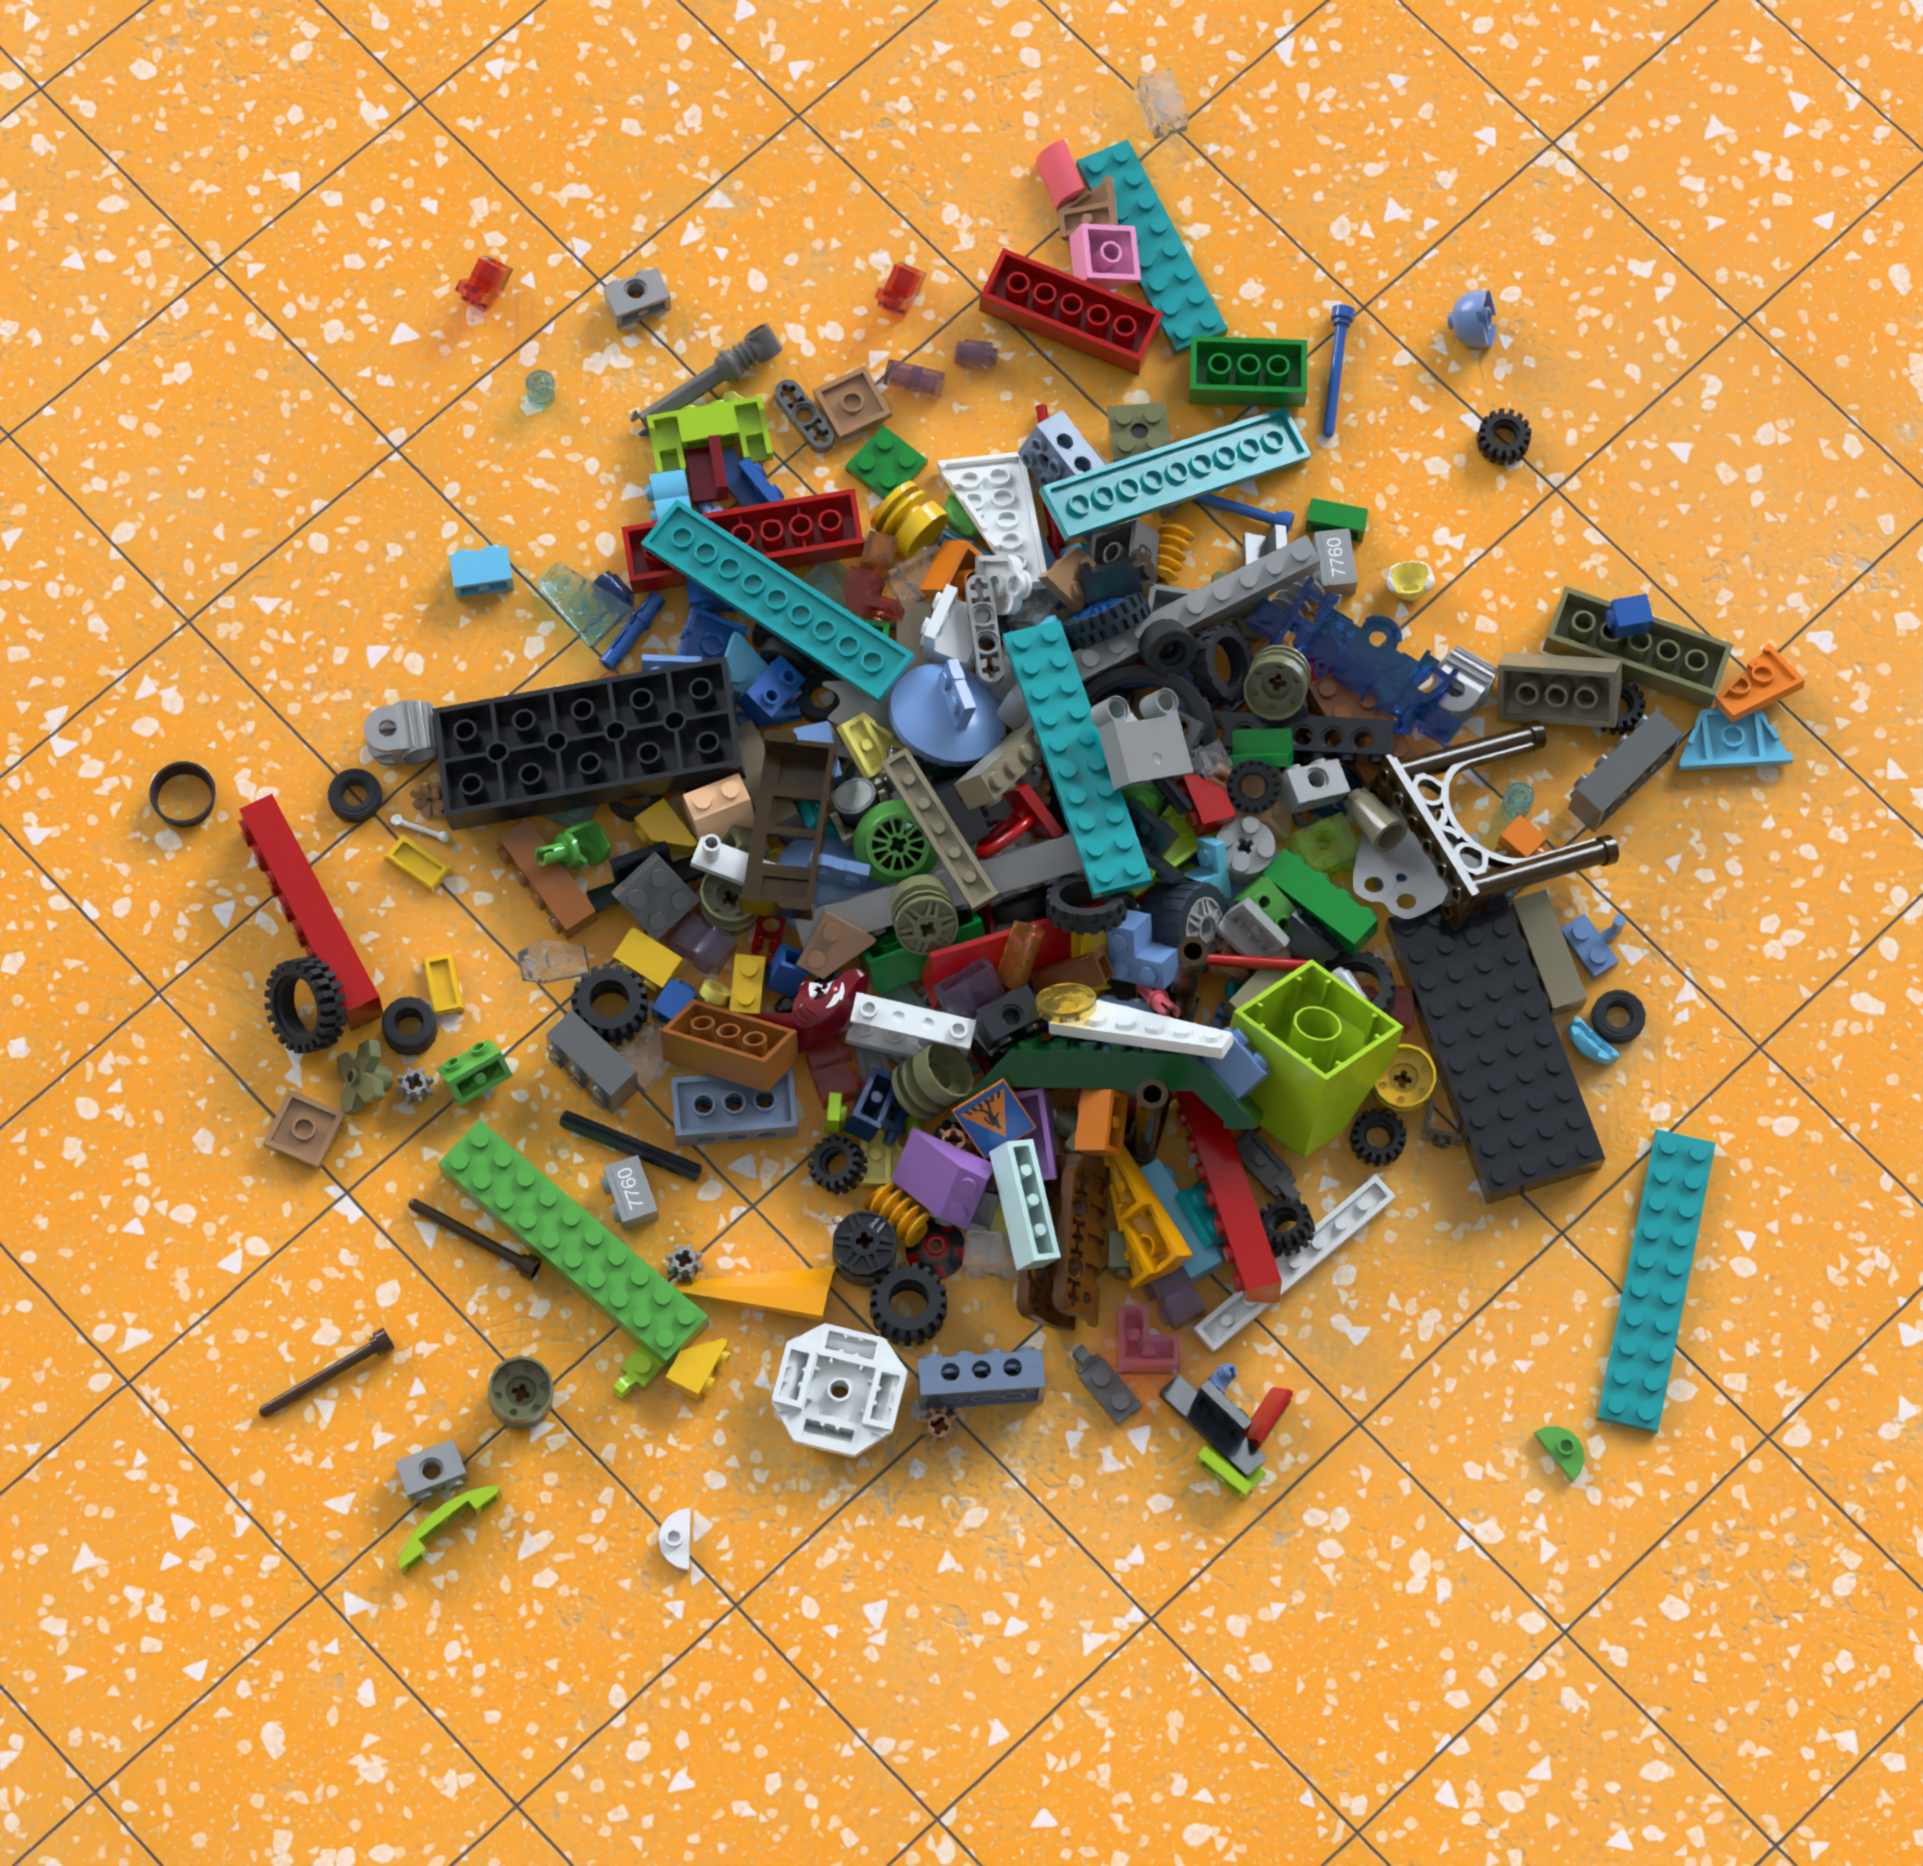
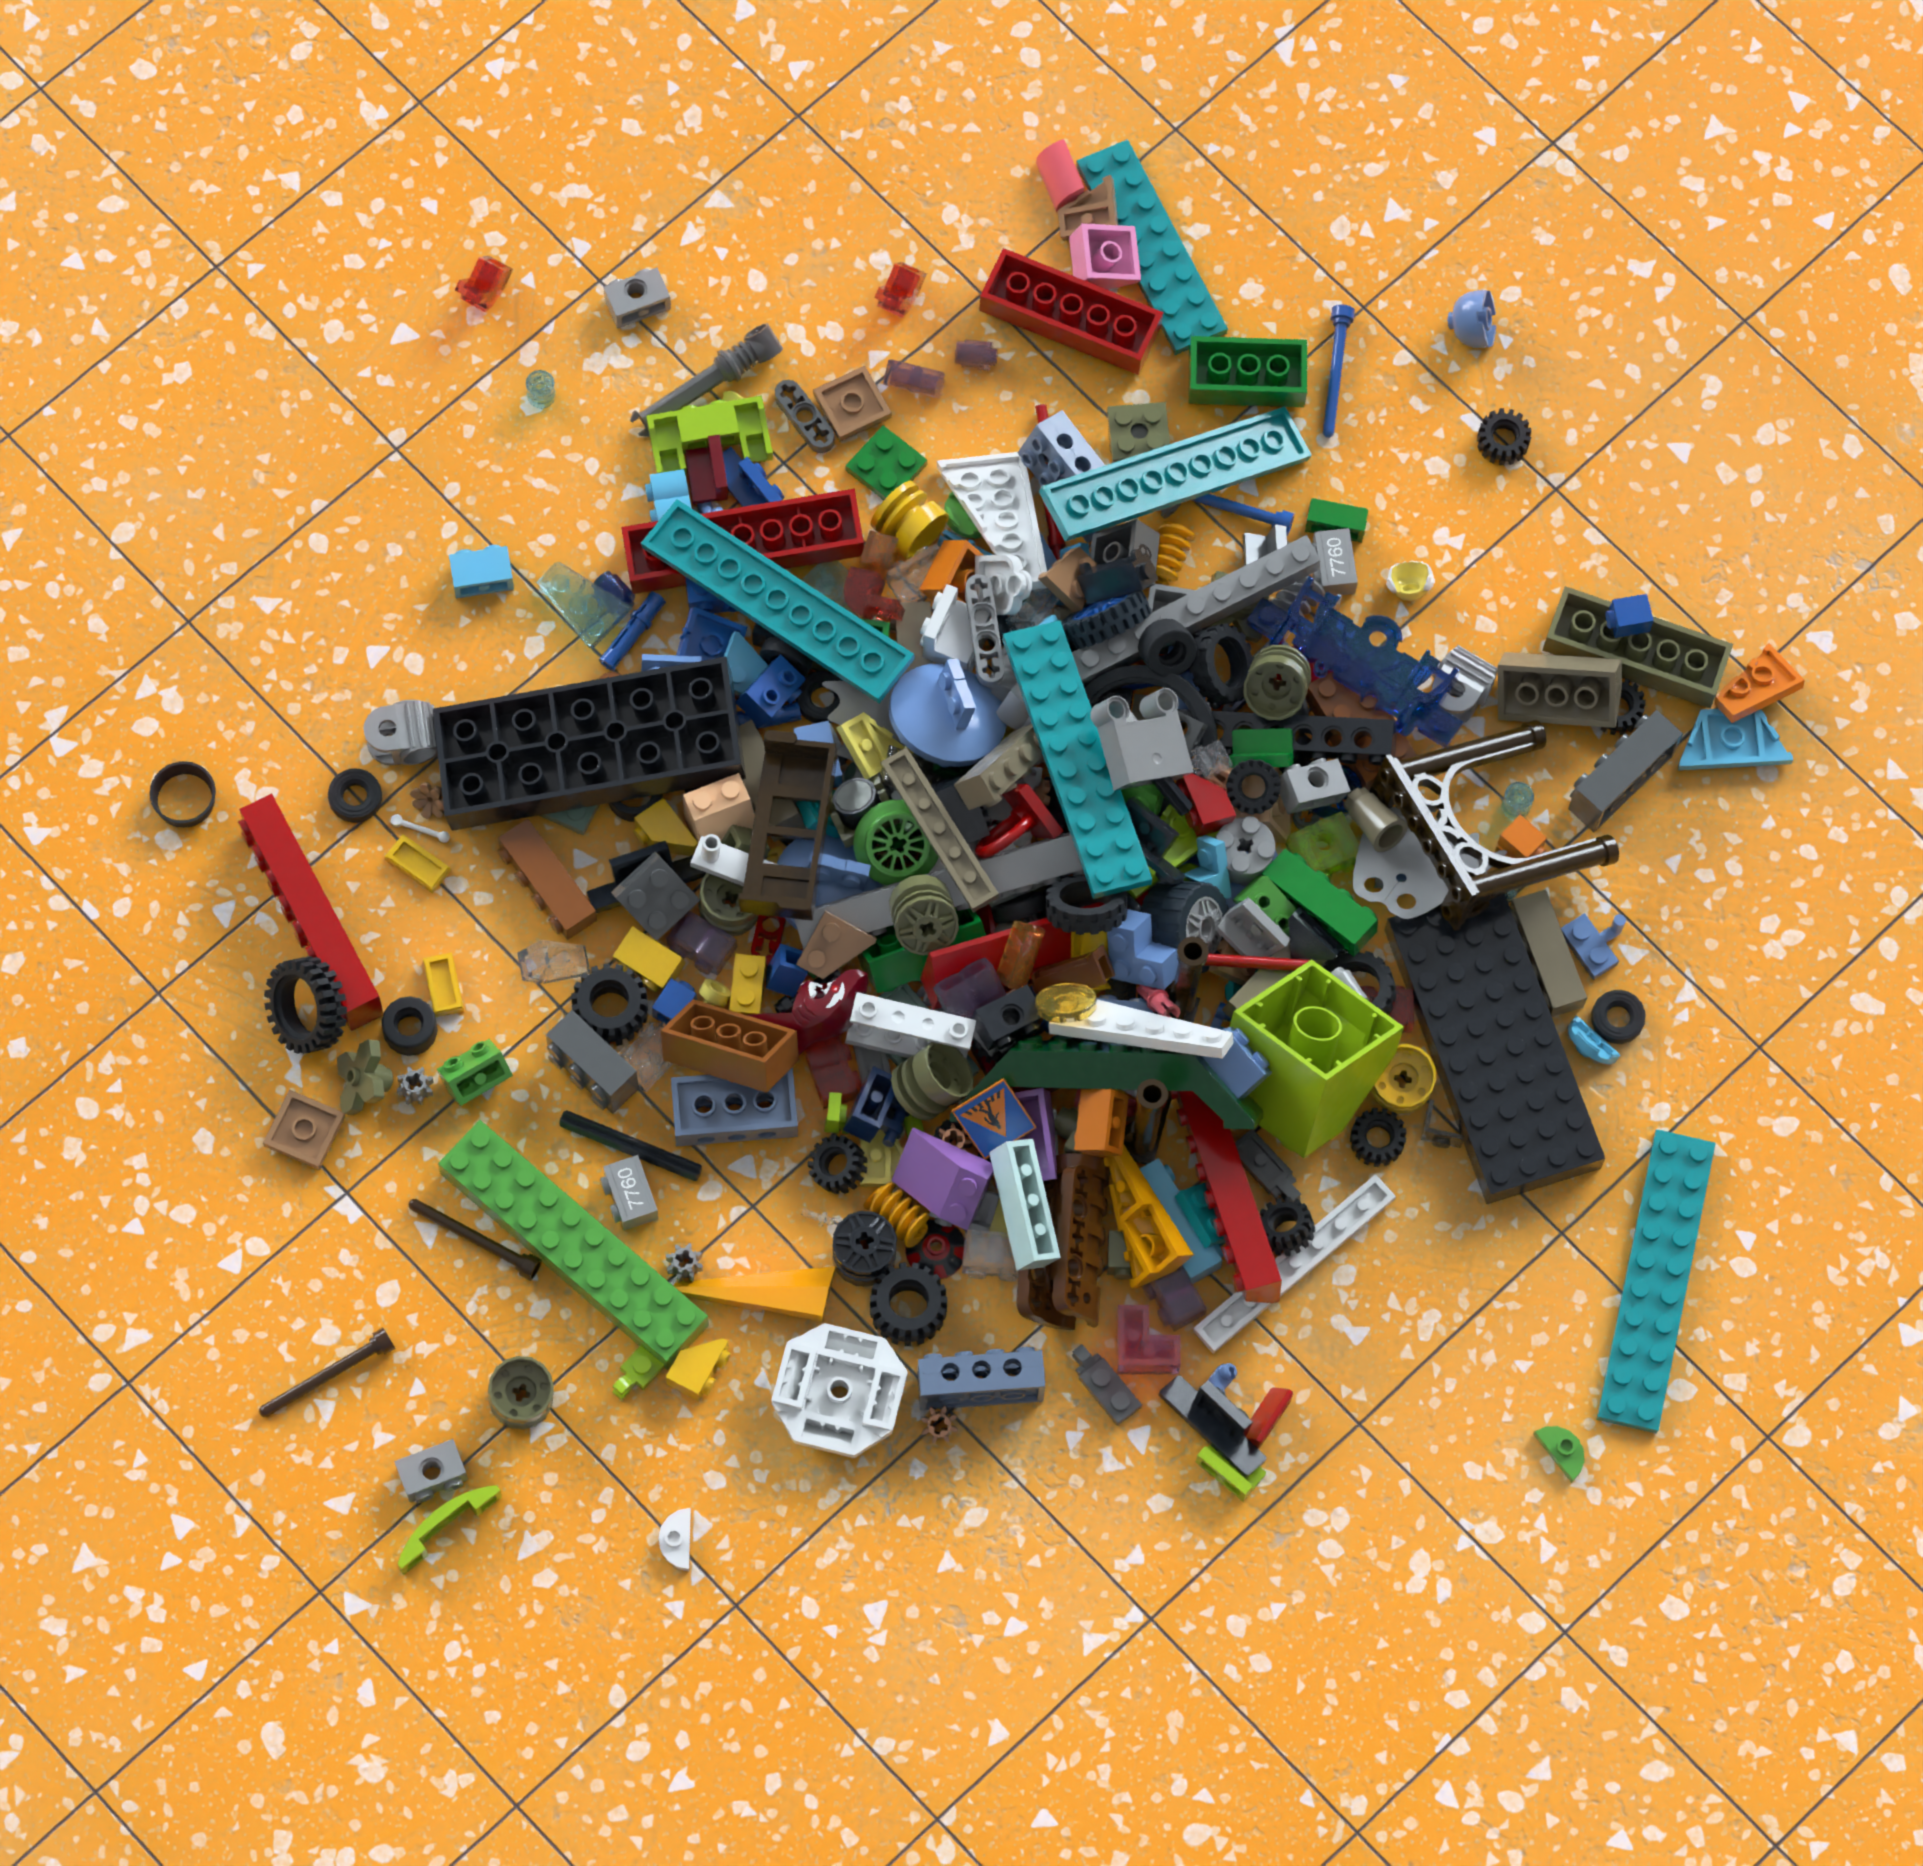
bright green piece [534,821,611,871] -> none
clear brick [1134,68,1189,139] -> none

